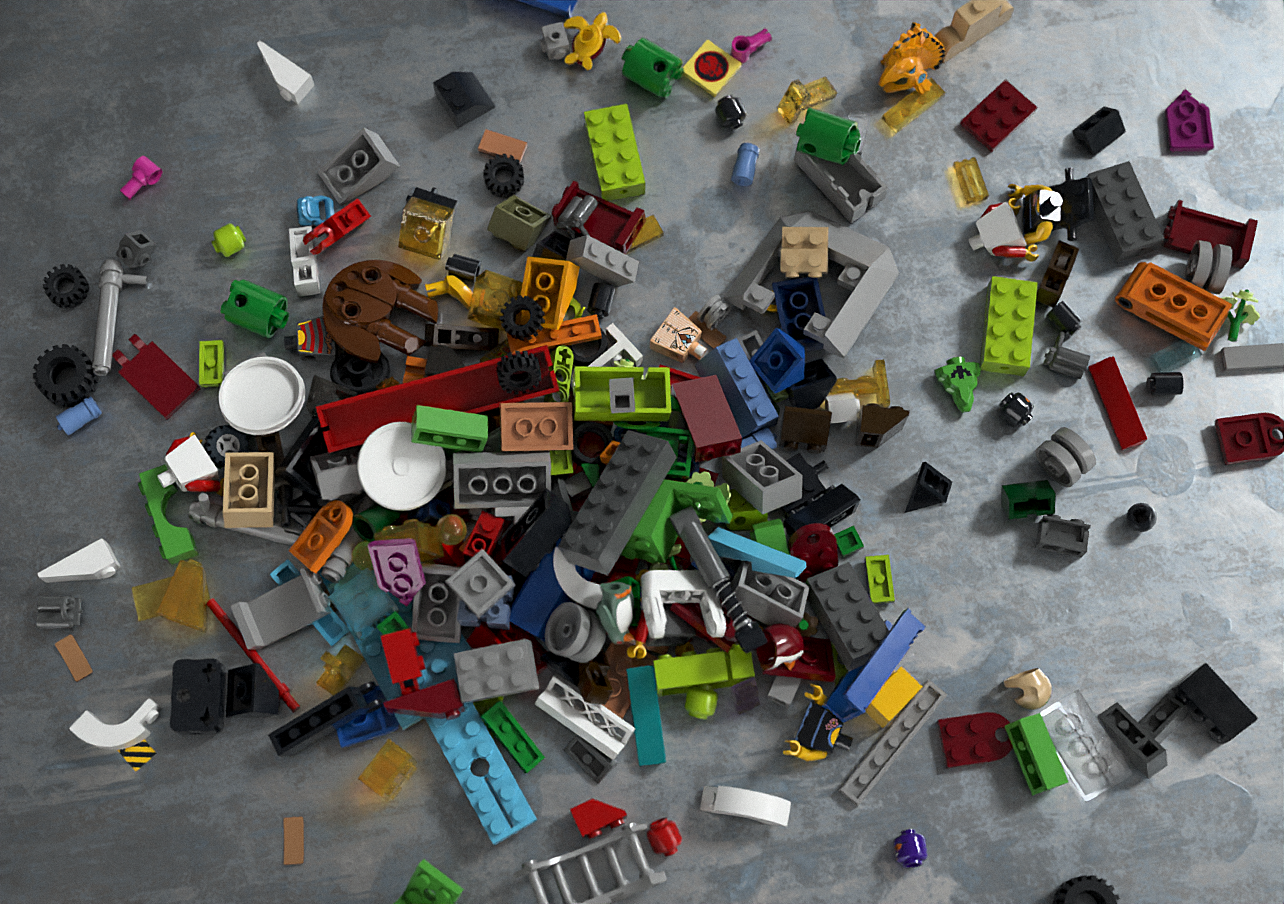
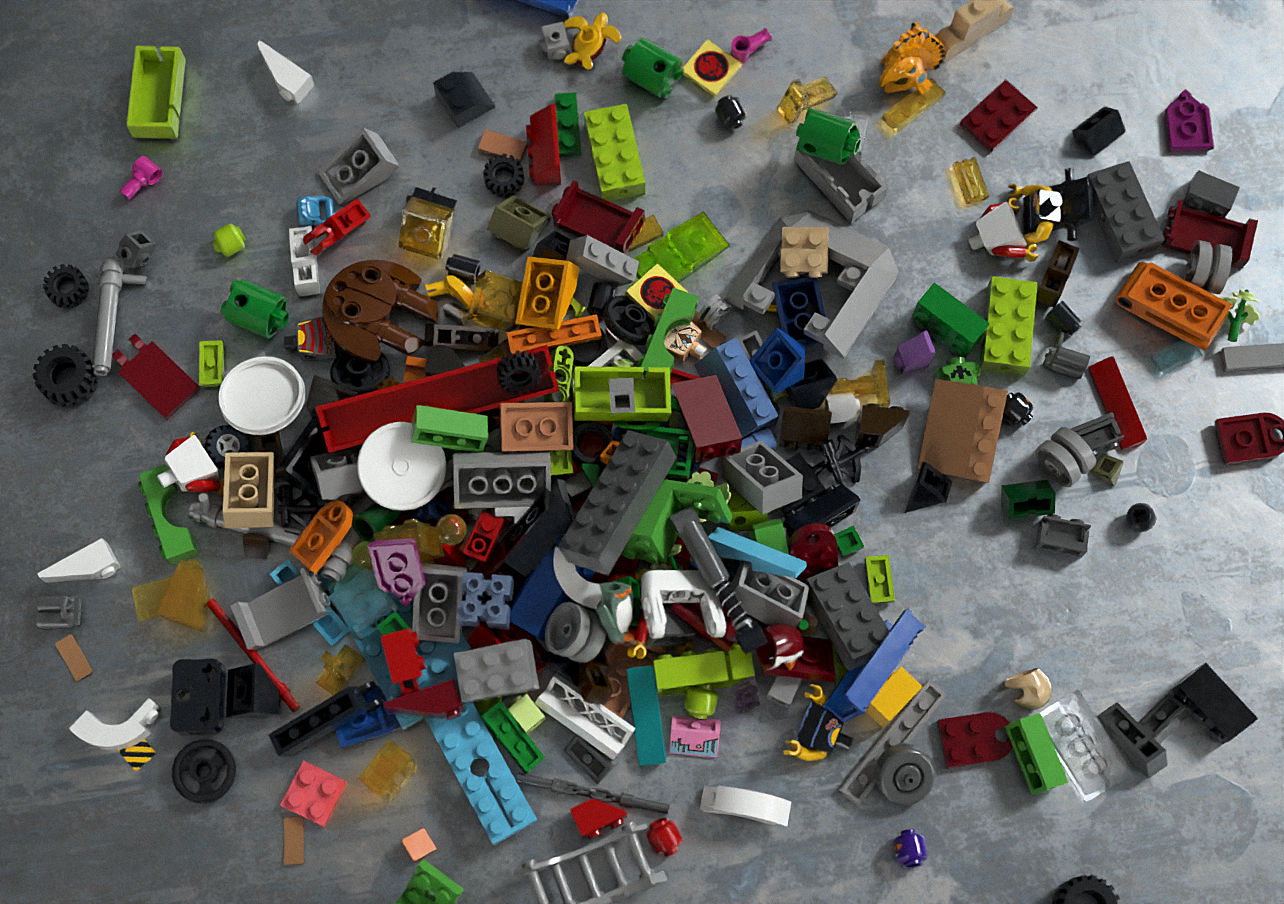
medium blue piece [56,396,102,436] -> none
light grey tile [445,549,515,619] -> none
black tyre [500,295,545,341] -> none
dark grey piece [557,195,598,240] -> none
medium blue piece [731,143,759,186] -> none
black brick [1146,372,1184,396] -> none
none -> lime piece [127,46,186,139]
none -> black wheel [171,739,236,803]
none -> dark brown slope [243,534,271,559]
none -> coral plate [280,761,348,827]
none -> orange slope [401,828,437,863]
none -> light grey slope [443,303,472,326]
none -> yellowish green brick [508,694,546,735]
none -> dark grey piece [516,773,670,814]
none -> red slope [526,104,561,186]
none -> green plate [555,92,581,157]
none -> black wheel [603,295,656,346]
none -> tile [625,264,689,322]
none -> clear neon green slope [633,211,730,283]
none -> bright green arch [637,288,699,378]
none -> bright pink panel [669,715,720,758]
none -> black piece [819,435,869,485]
none -> dark grey wheel [874,743,936,805]
none -> medium lavender slope [893,331,935,375]
none -> green brick [911,282,990,359]
none -> medium nougat slope [917,379,1008,484]
none -> dark grey hinge [1070,412,1124,456]
none -> olive slope [1091,453,1124,487]
none -> dark grey hinge [1183,170,1240,218]

